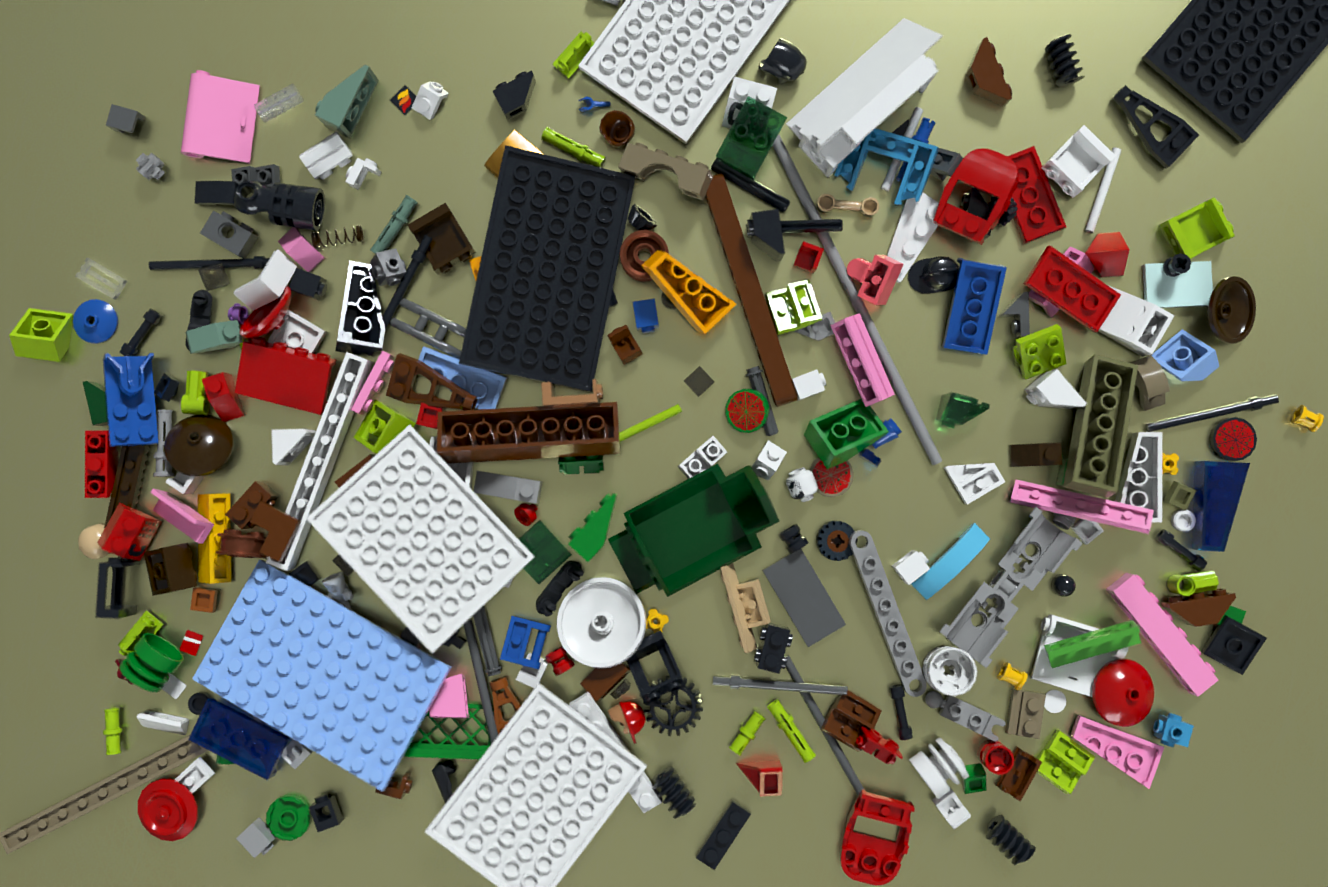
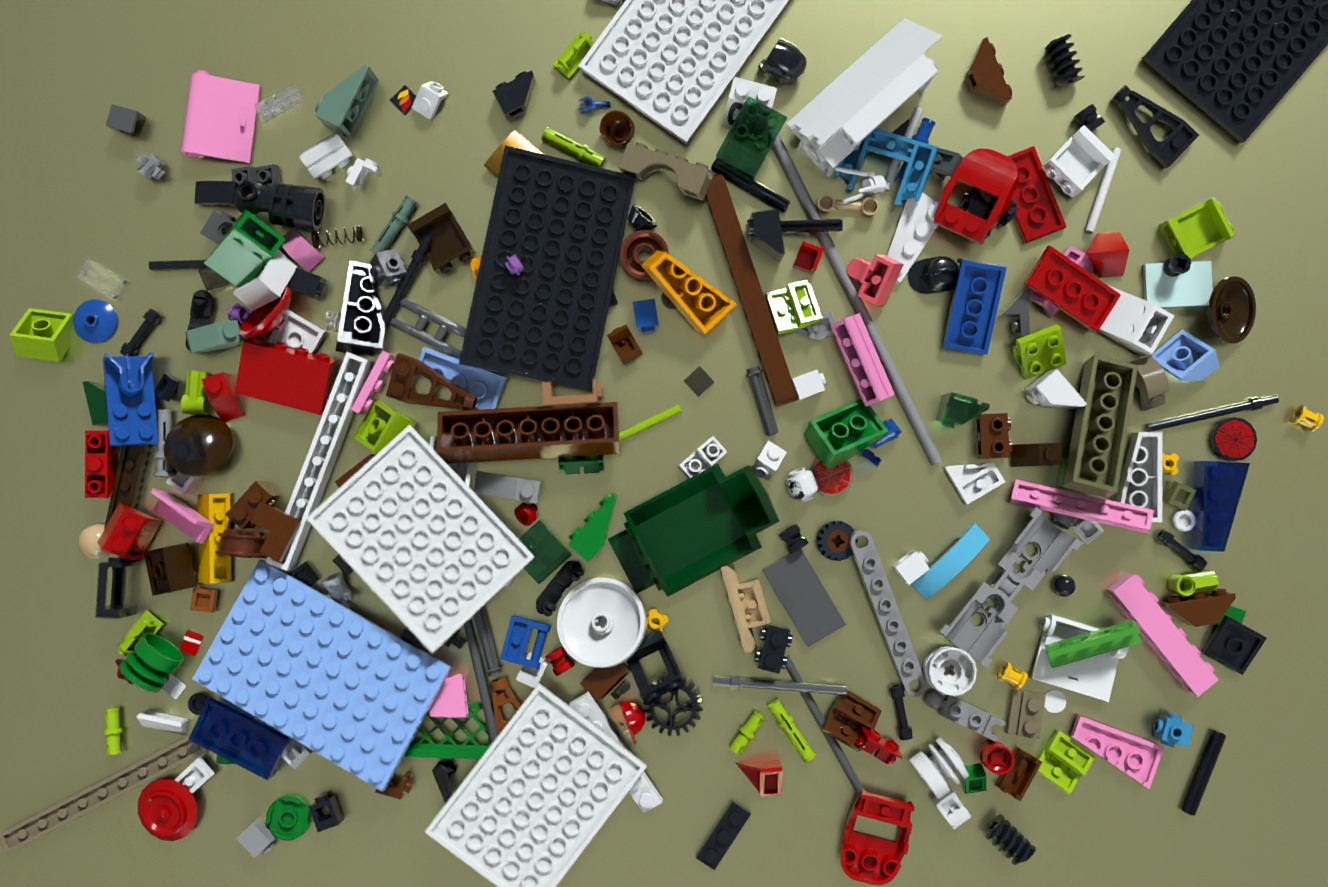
white slope [272,429,316,466] -> none
red plate [416,403,444,429] -> none
black piece [652,766,696,819] -> none
tile [725,388,770,433] -> none
red dish [1092,659,1154,727] -> none
none -> black brick [168,435,207,465]
none -> slope [204,210,286,288]
none -> clear bush [324,311,341,332]
none -> medium lavender plate [505,254,525,276]
none -> white plant [835,167,886,204]
none -> reddish brown brick [975,413,1012,459]
none -> black wheel [1074,104,1105,132]
none -> black axle [1182,730,1226,816]

